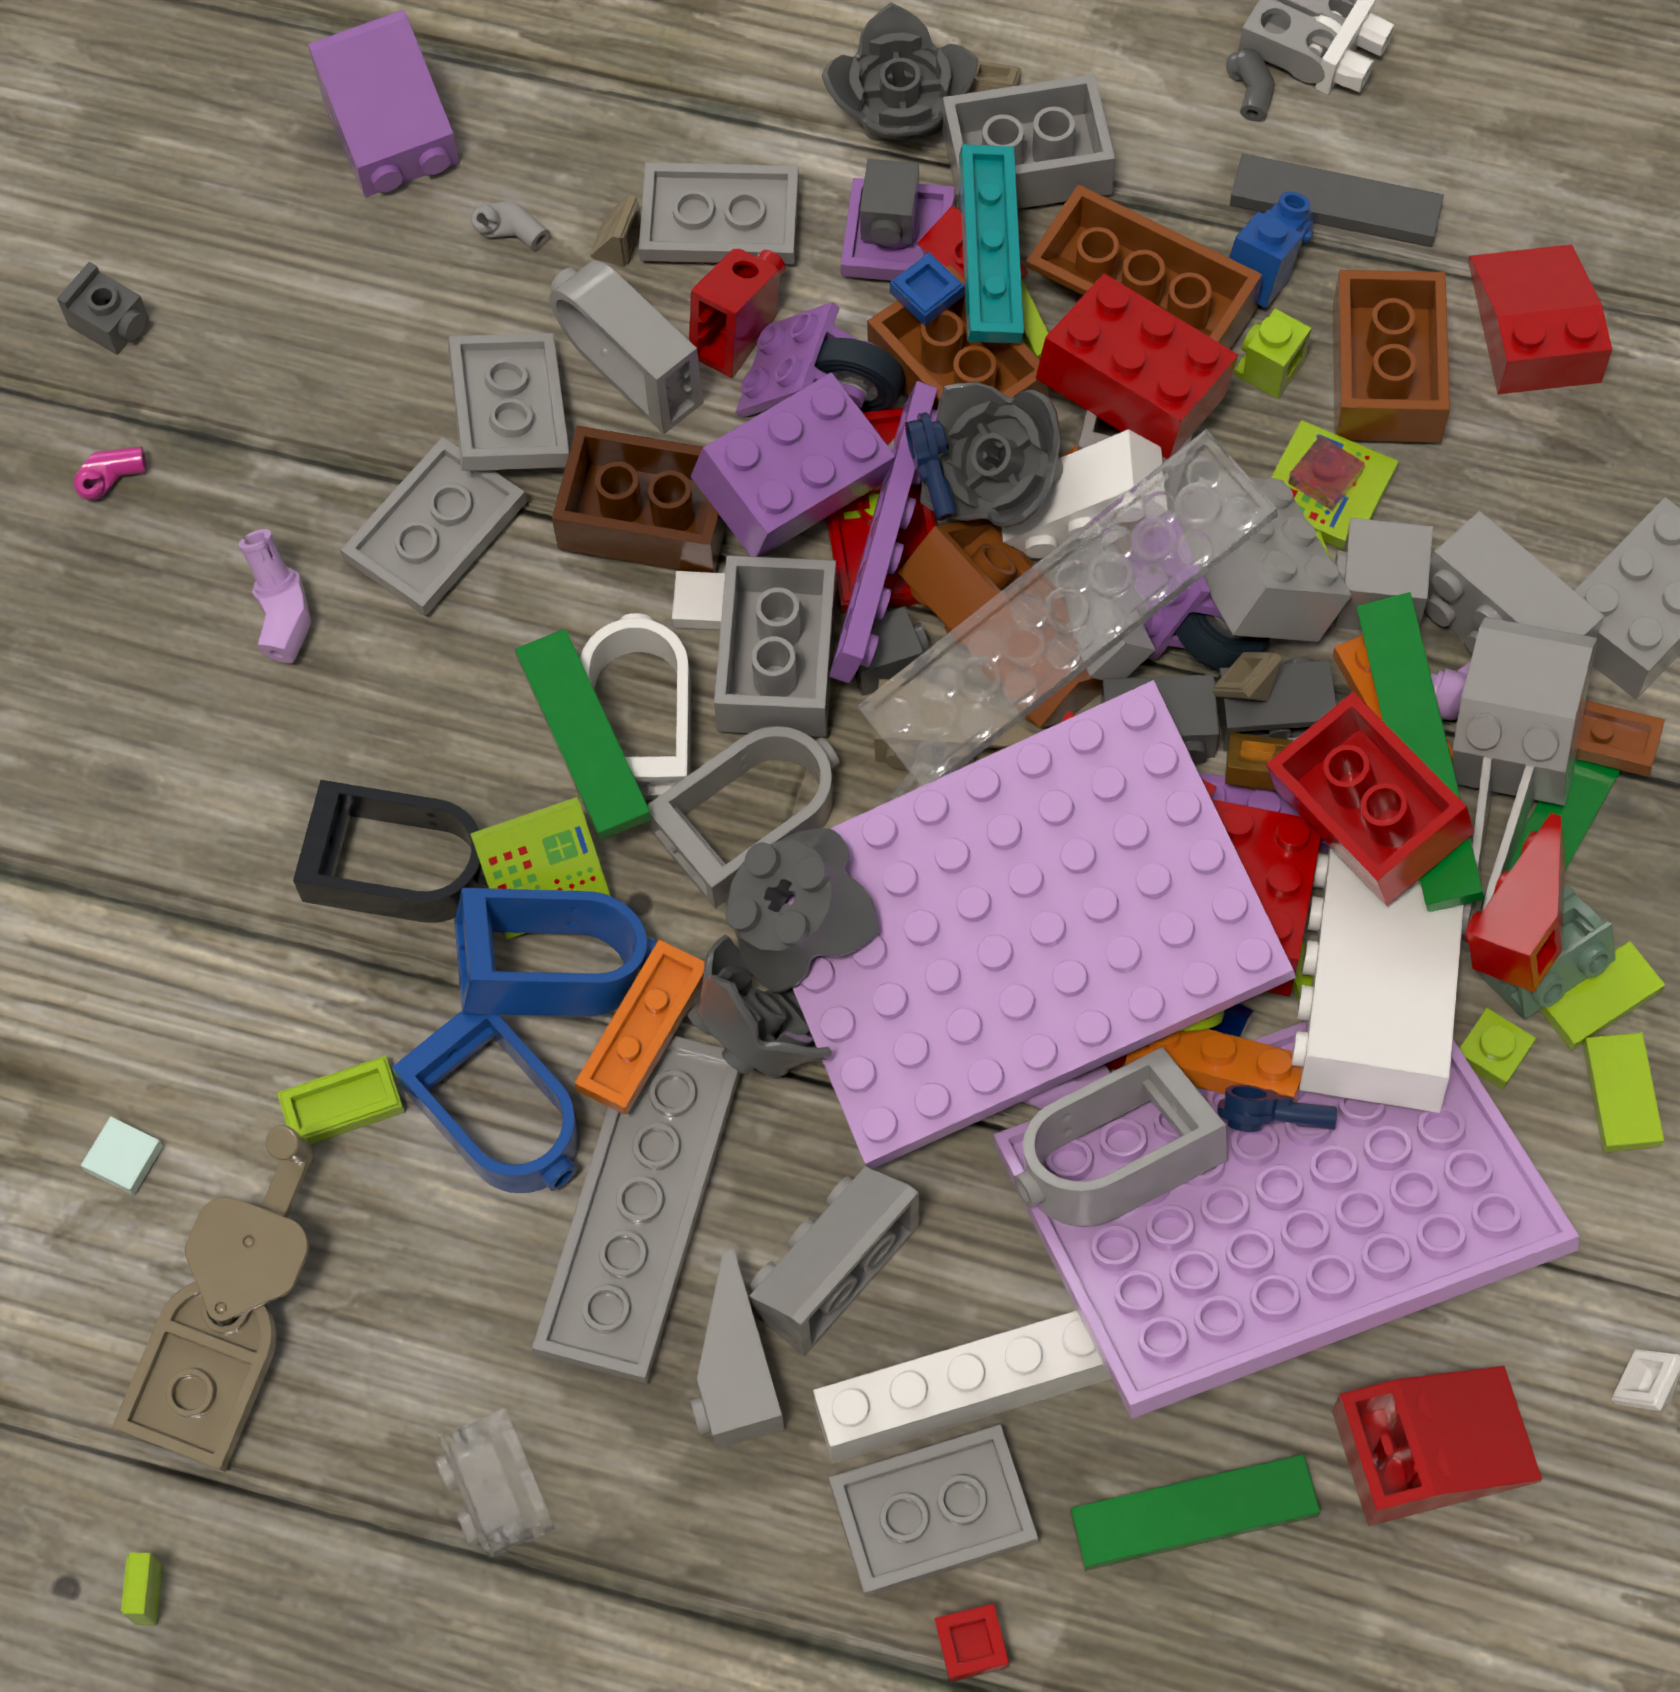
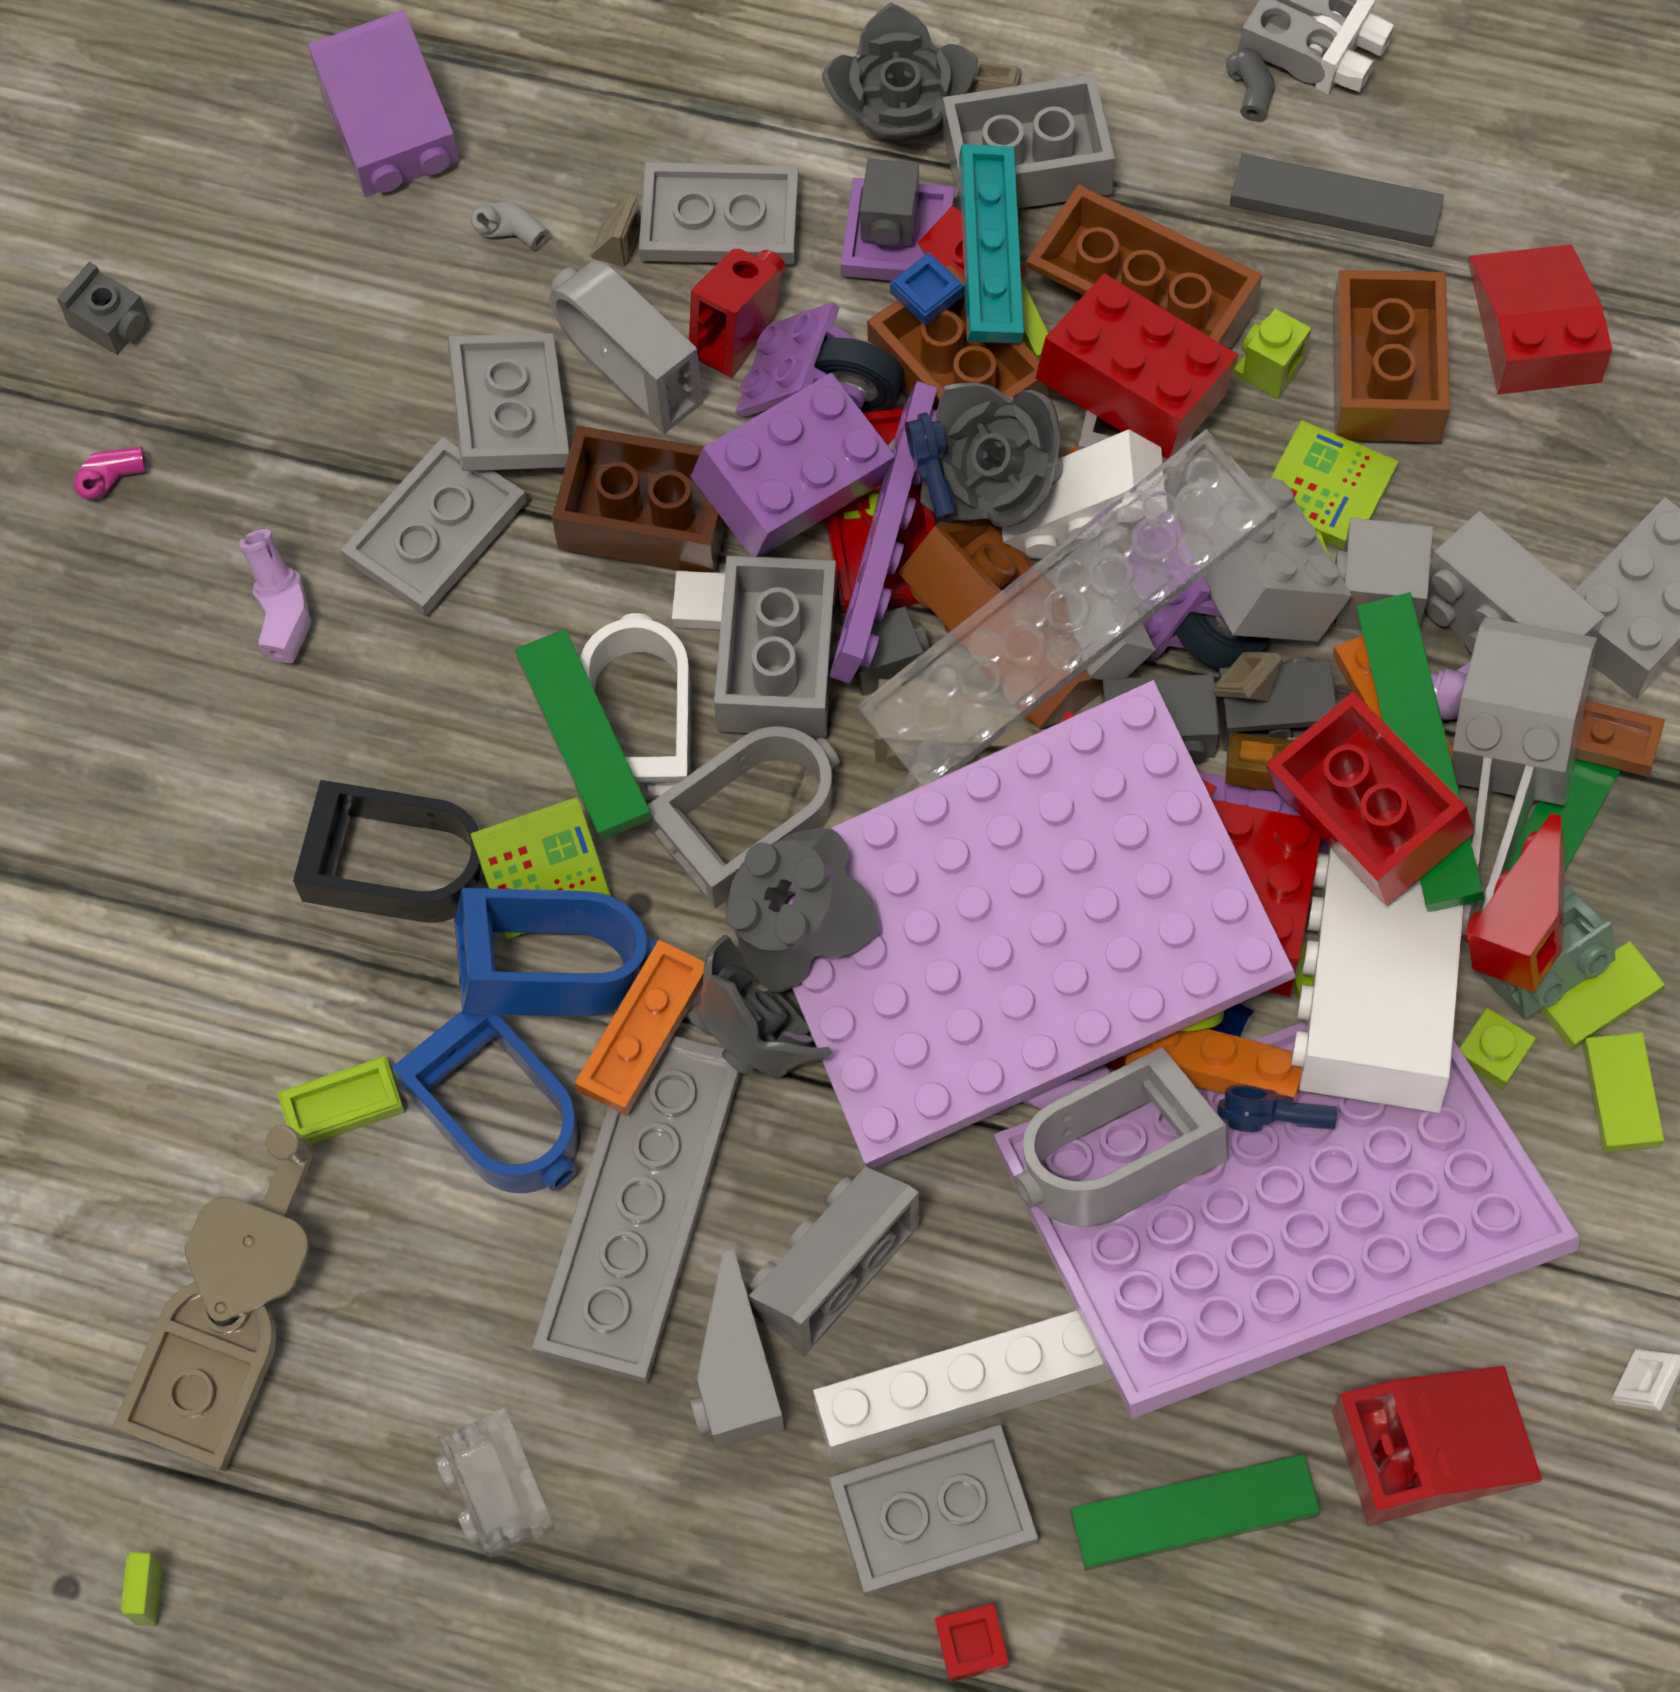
light aqua tile [81,1116,163,1196] -> none
blue brick [1229,192,1315,308] -> none
clear pink plate [1288,435,1365,511] -> none

